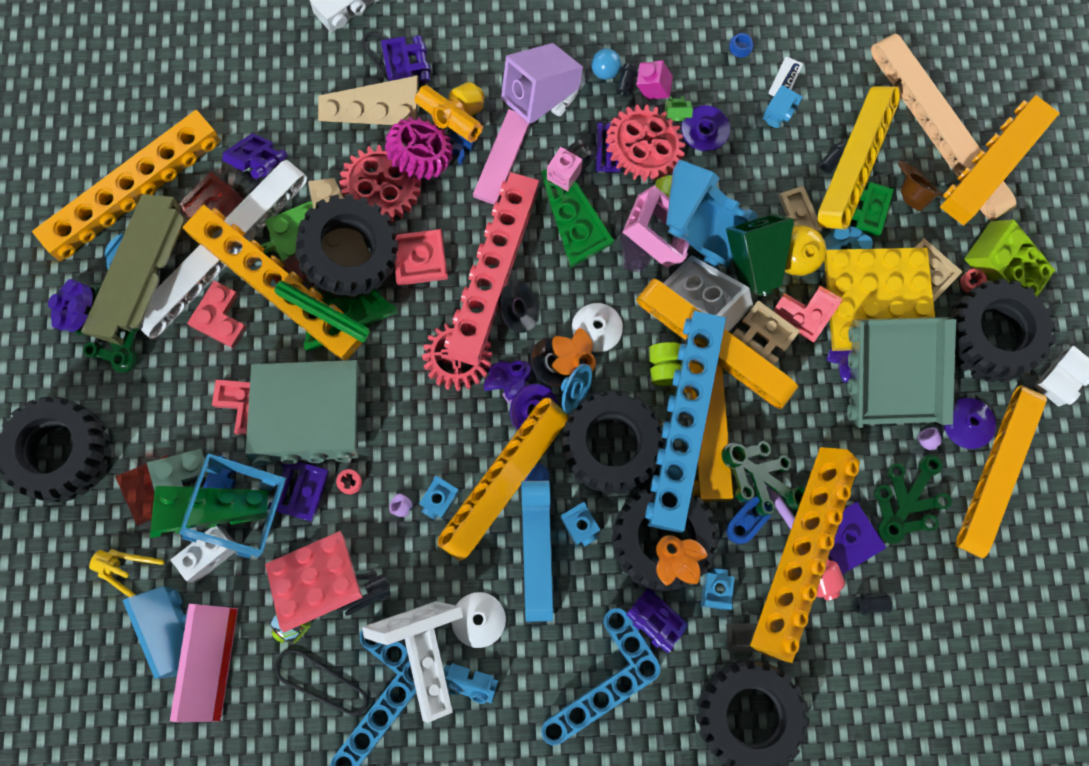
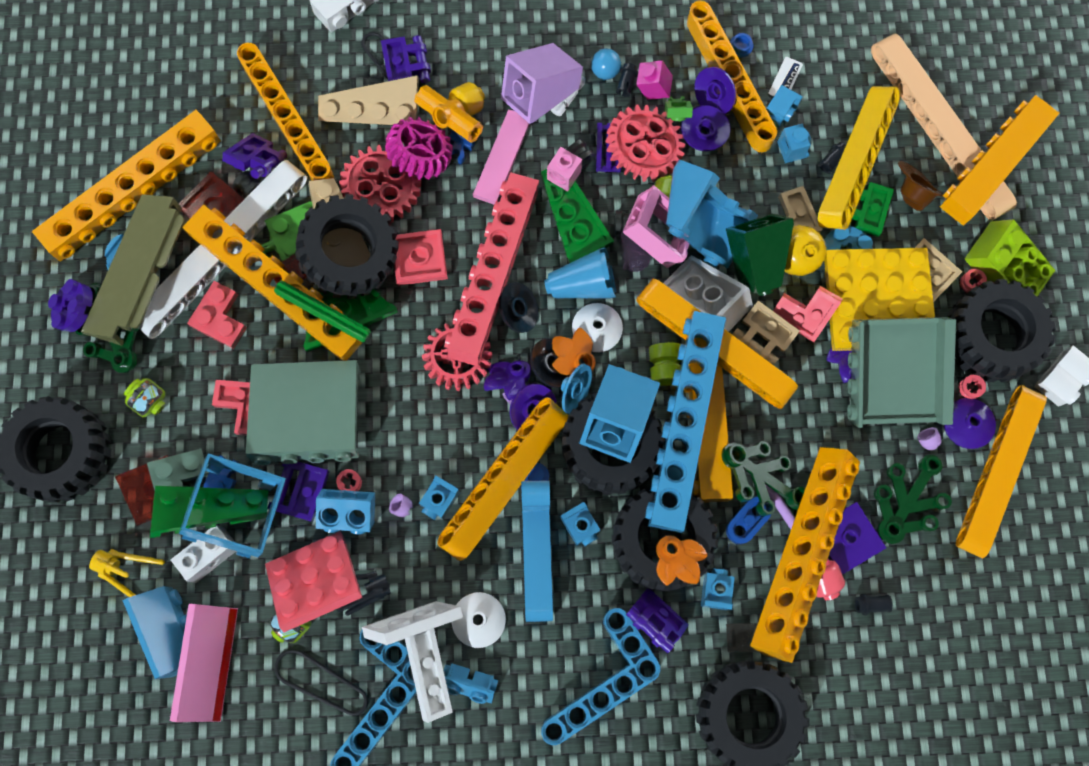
none -> head [124,378,166,417]
none -> light orange beam [237,43,335,181]
none -> dark azure brick [316,489,375,534]
none -> dark azure cone [544,247,616,299]
none -> dark azure slope [579,364,660,463]
none -> light orange beam [687,1,777,153]
none -> dark purple dish [694,67,736,114]
none -> dark azure brick [777,123,811,163]
none -> coral bush [958,375,986,399]

